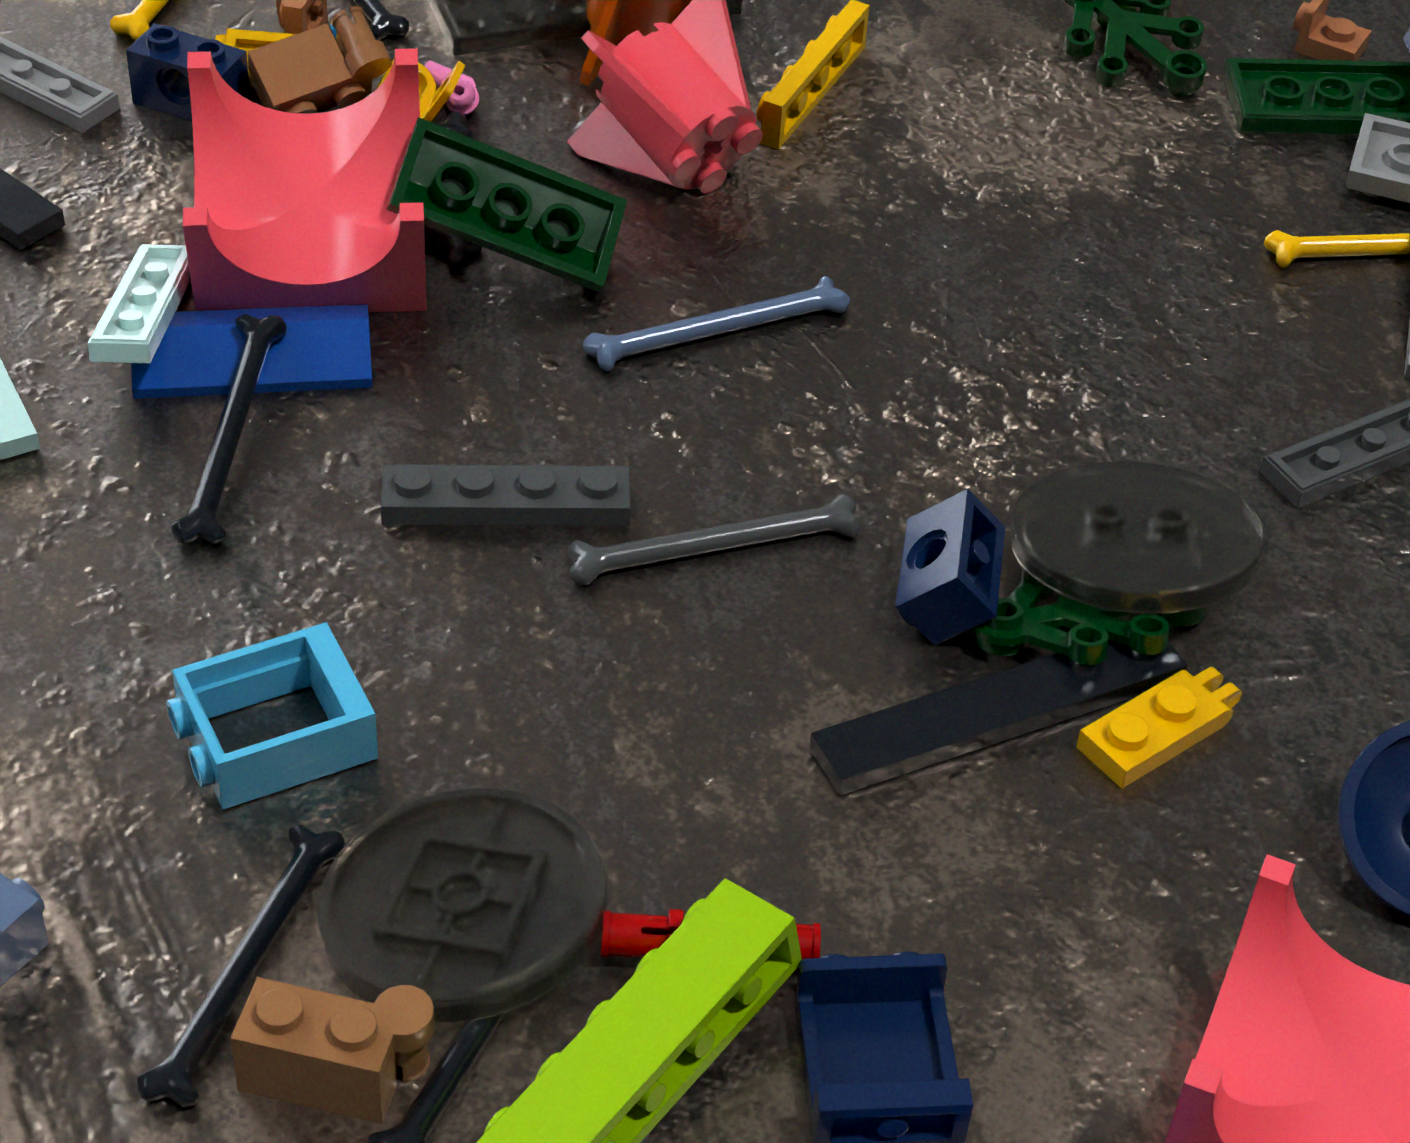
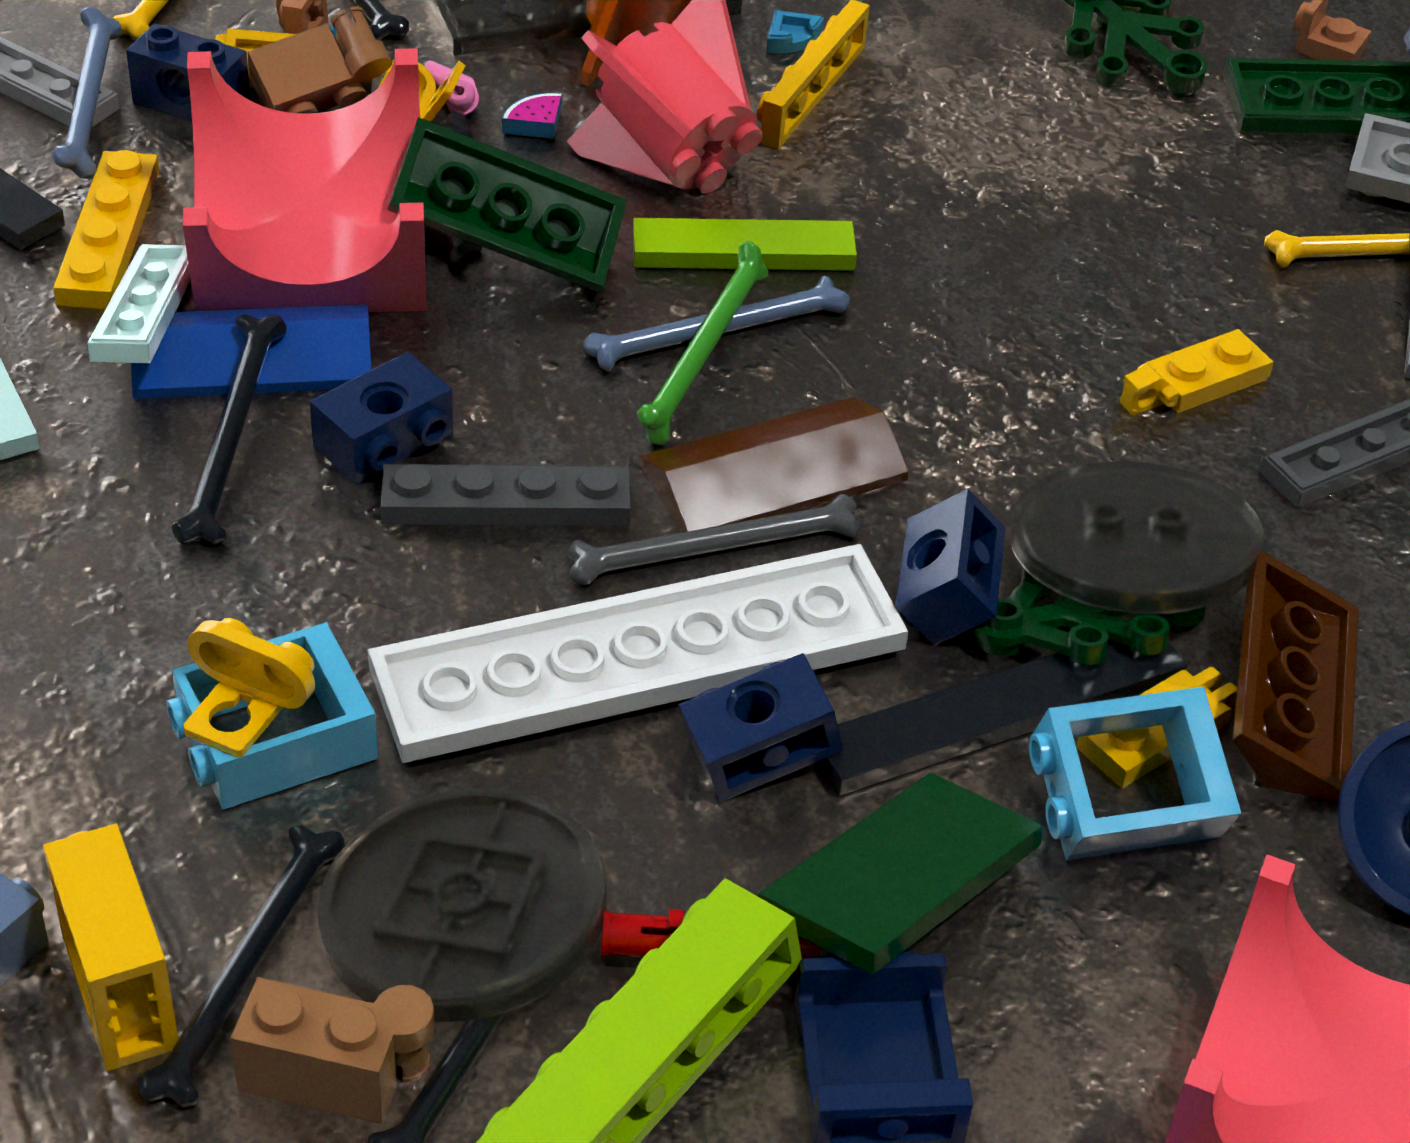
none -> yellow window [43,823,178,1072]
none -> sand blue piece [52,7,122,179]
none -> yellow plate [53,150,160,309]
none -> yellow bracket [183,618,315,757]
none -> dark blue brick [310,352,453,485]
none -> white plate [368,544,908,763]
none -> tile [502,93,562,139]
none -> lime tile [633,218,857,271]
none -> bright green piece [637,242,768,446]
none -> slope [639,397,909,532]
none -> dark blue brick [678,653,844,803]
none -> dark green tile [758,772,1043,975]
none -> dark azure tile [766,10,824,54]
none -> medium azure window [1029,686,1242,861]
none -> yellow hinge [1119,329,1274,416]
none -> reddish brown slope [1233,548,1359,802]

